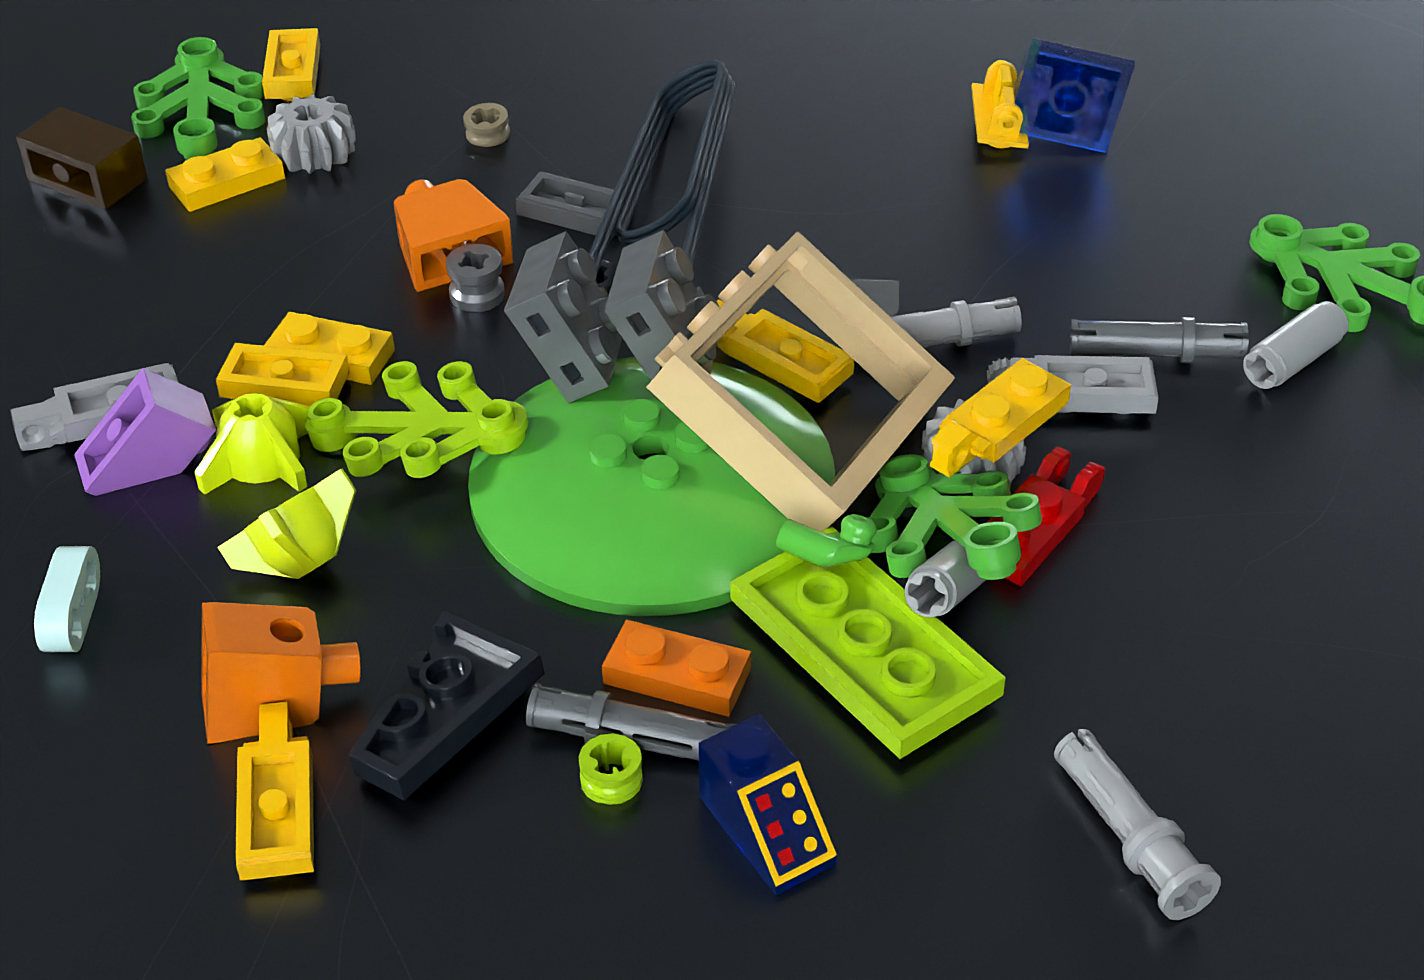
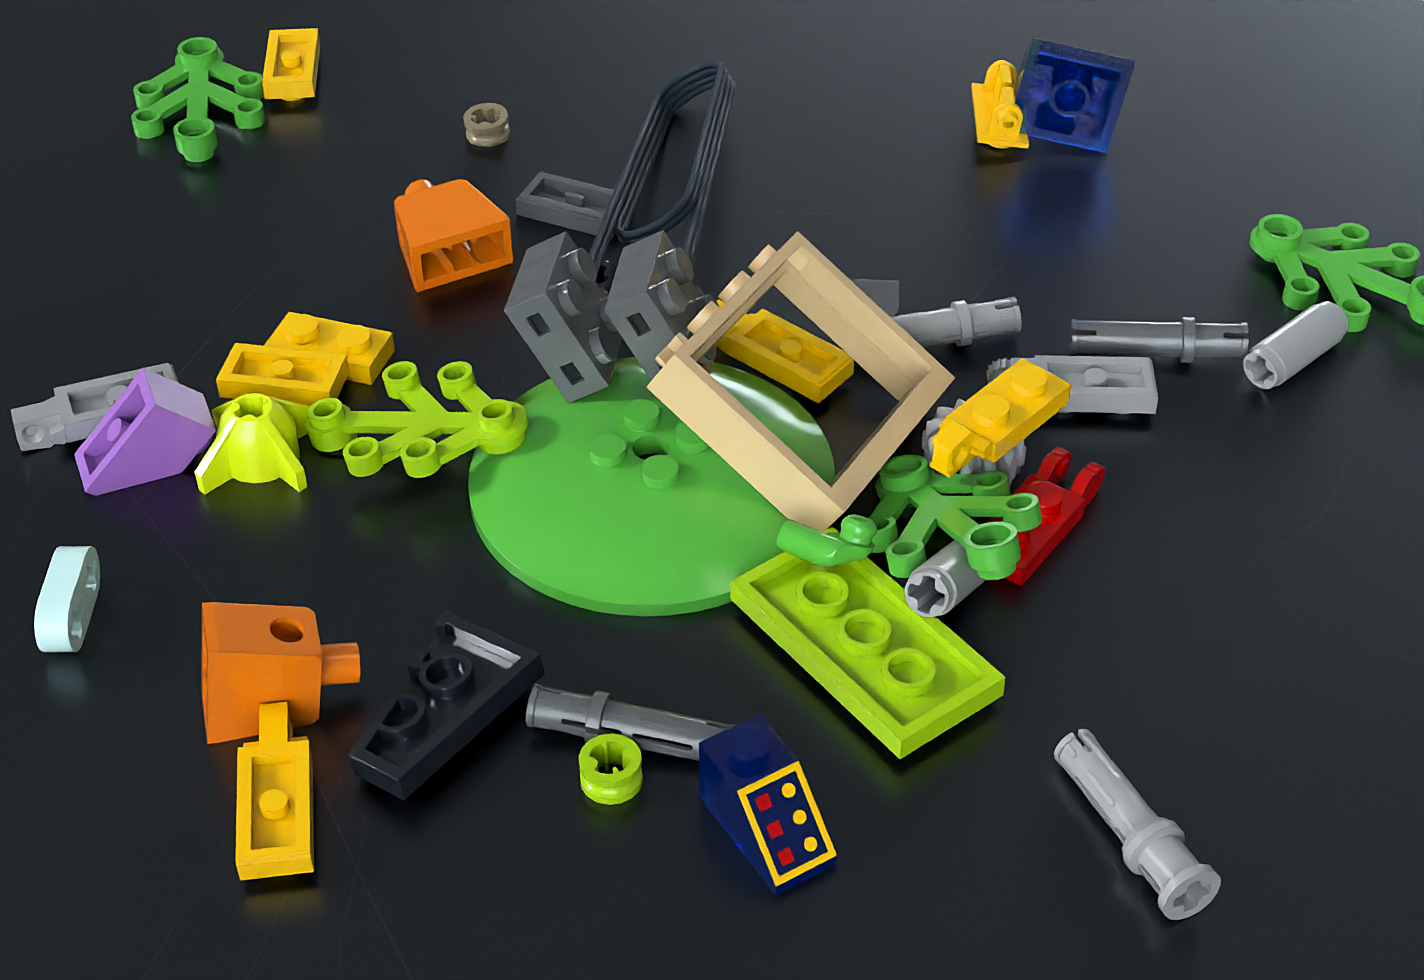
dark brown brick [16,107,147,210] -> none
yellow plate [165,137,285,212] -> none
neon yellow piece [218,468,356,579] -> none
light grey gear [267,94,356,174] -> none
flat silver wheel [446,244,505,312] -> none
orange plate [602,619,751,717] -> none

